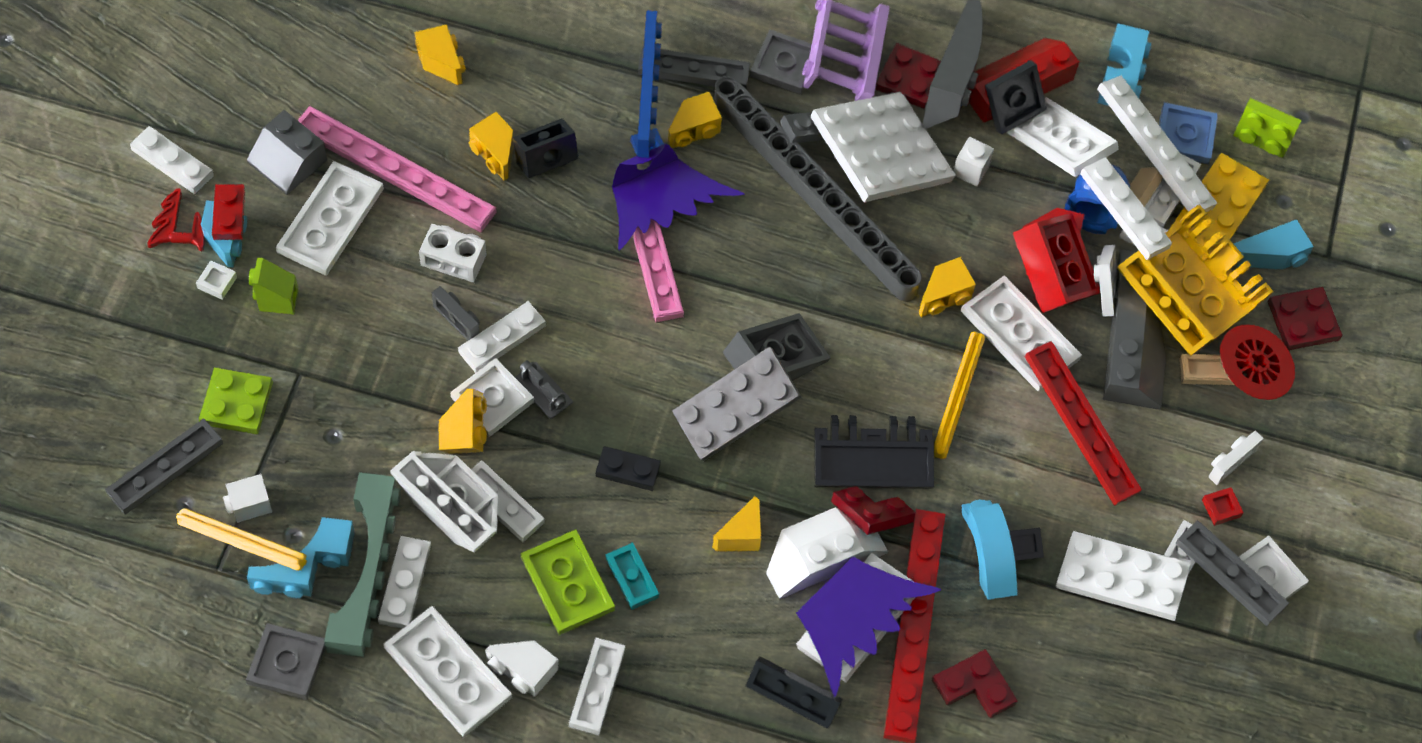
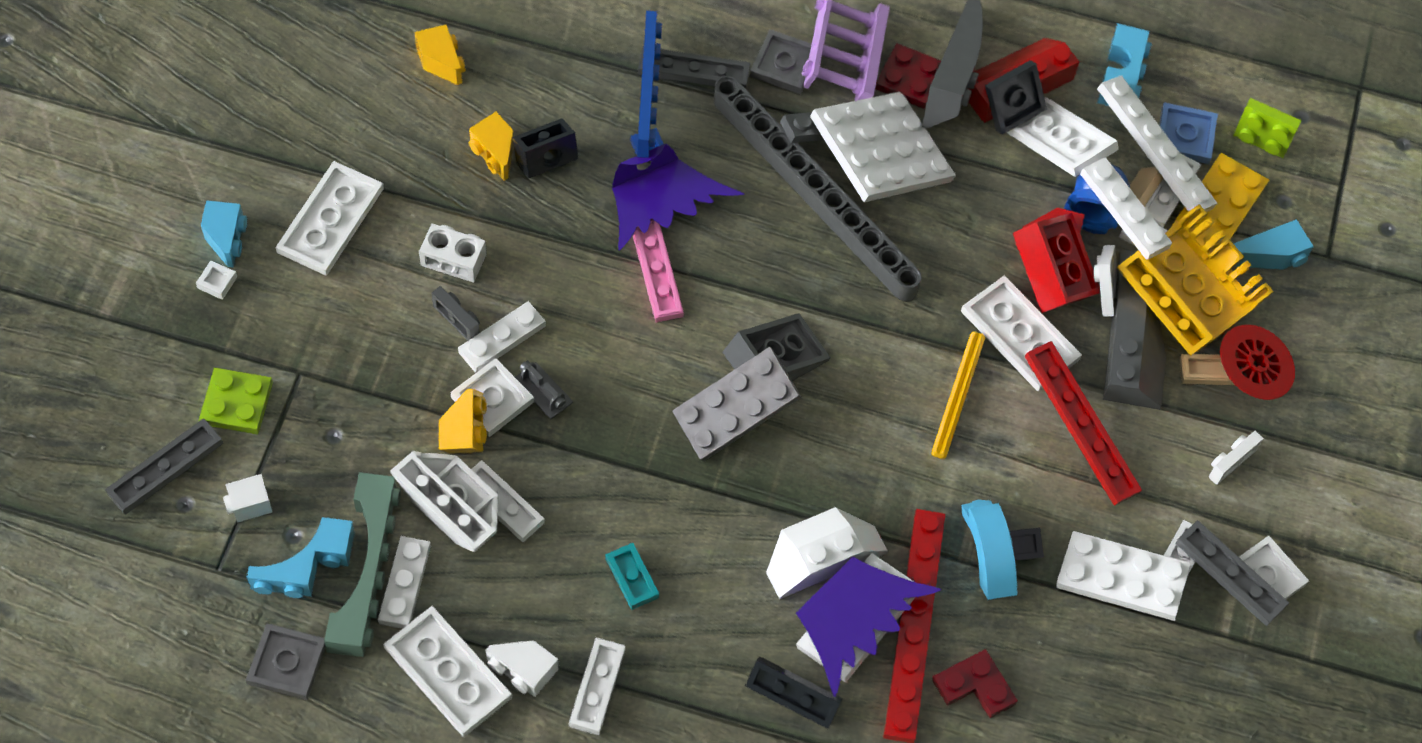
white plate [130,126,214,194] -> none
red piece [147,188,205,252] -> none
yellow axle [176,508,307,571] -> none
red plate [212,184,246,240] -> none
dark grey slope [247,110,327,195] -> none
lime slope [249,257,299,315] -> none
bright pink tile [298,106,497,233] -> none
lime plate [521,530,615,635] -> none
black plate [596,446,661,491] -> none
yellow slope [668,92,722,148] -> none
yellow slope [712,496,761,551] -> none
black hinge [814,415,934,489] -> none
dark red plate [831,486,916,535] -> none
yellow slope [919,257,976,317] -> none
white brick [953,137,994,186] -> none
red plate [1202,487,1244,526] -> none
dark red plate [1267,287,1343,351] -> none

